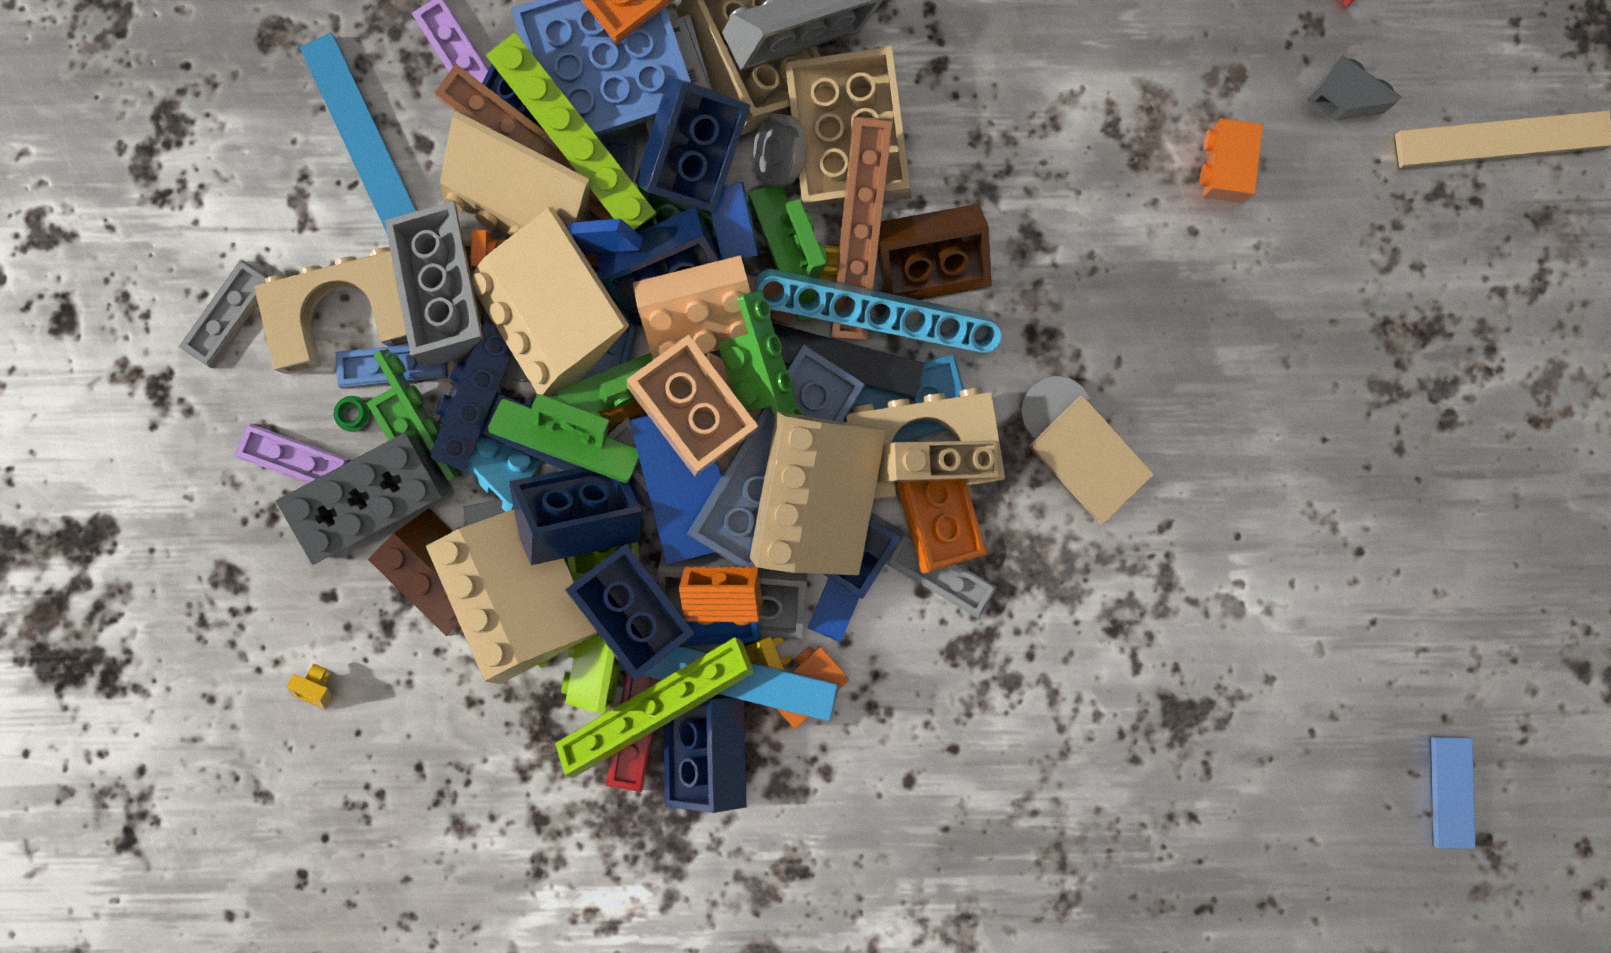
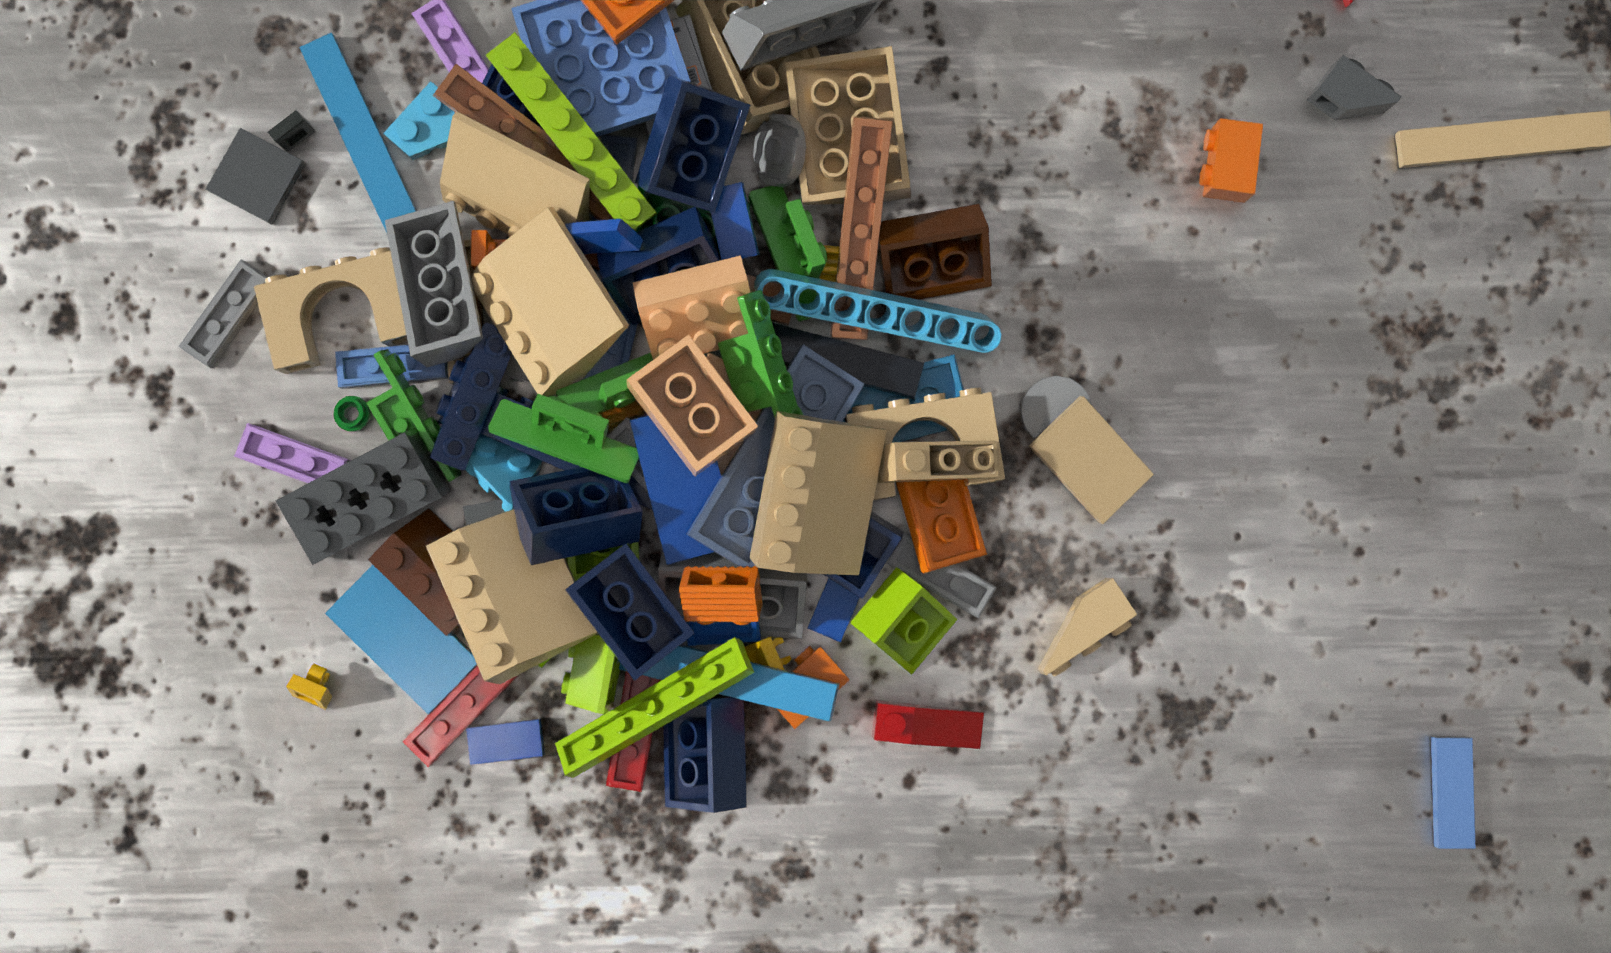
none -> dark grey tile [206,128,306,225]
none -> pearl dark grey tile [268,110,315,151]
none -> dark azure tile [325,564,477,714]
none -> medium azure wing [383,81,455,160]
none -> tile [402,666,520,767]
none -> tile [466,718,545,765]
none -> lime slope [850,567,958,675]
none -> red slope [872,700,984,749]
none -> tan slope [1038,578,1137,677]

